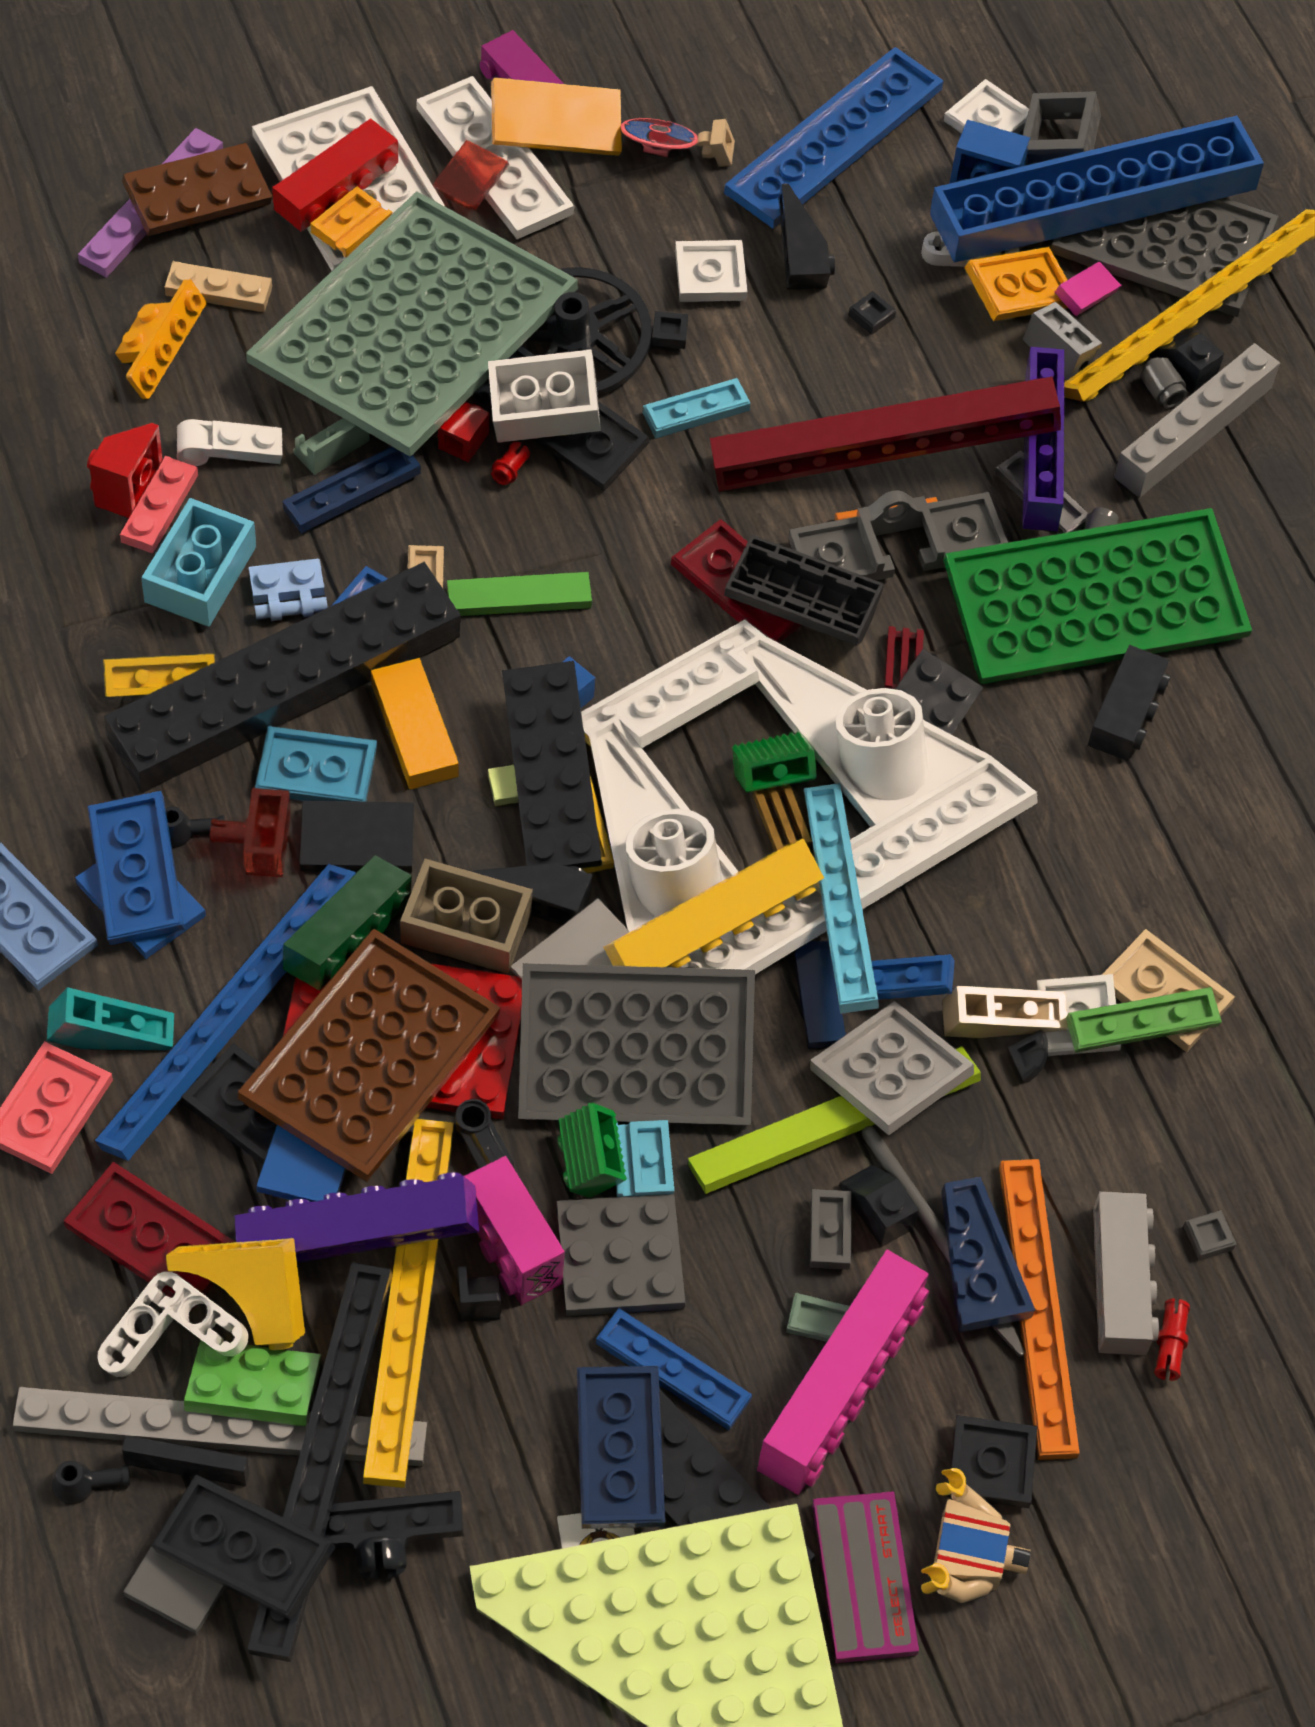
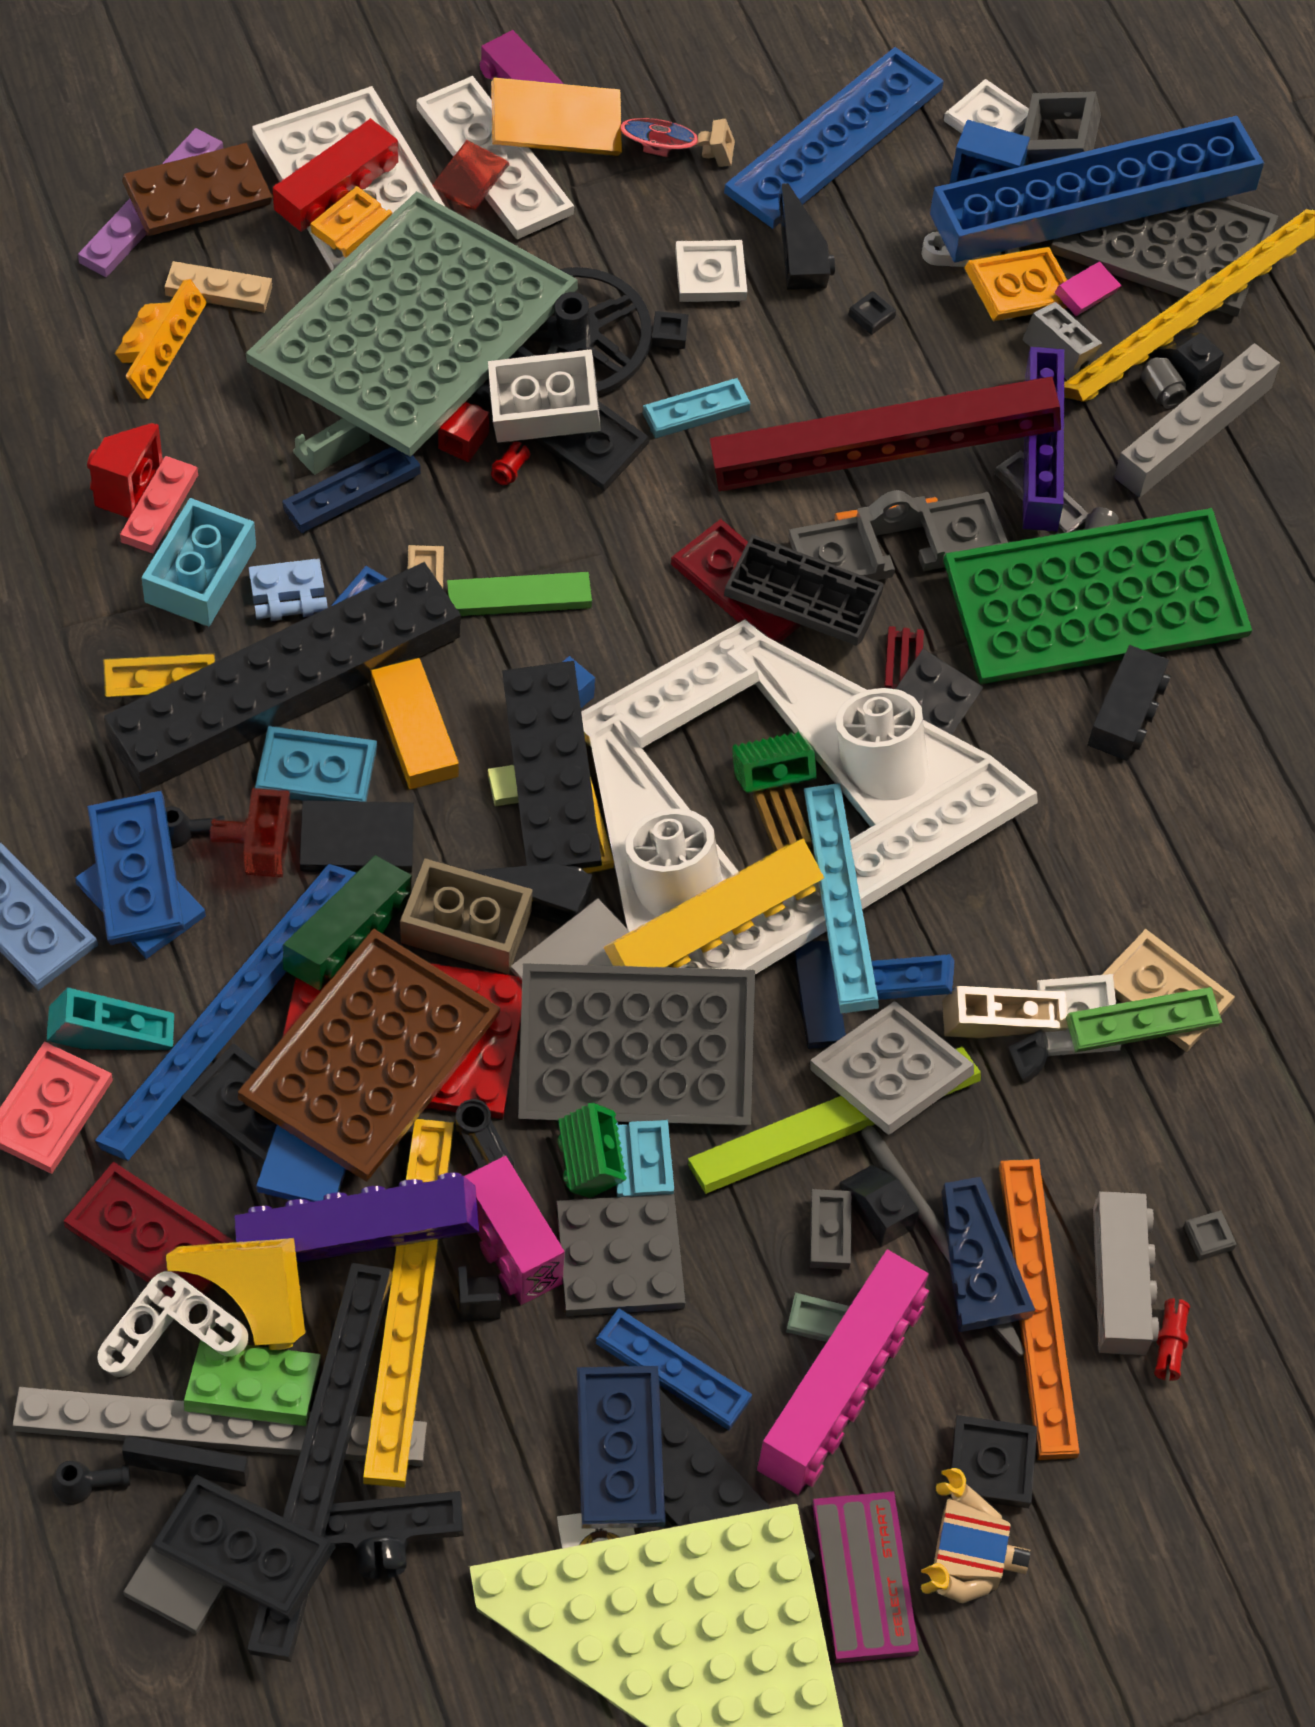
white plate [177,419,282,466] -> none

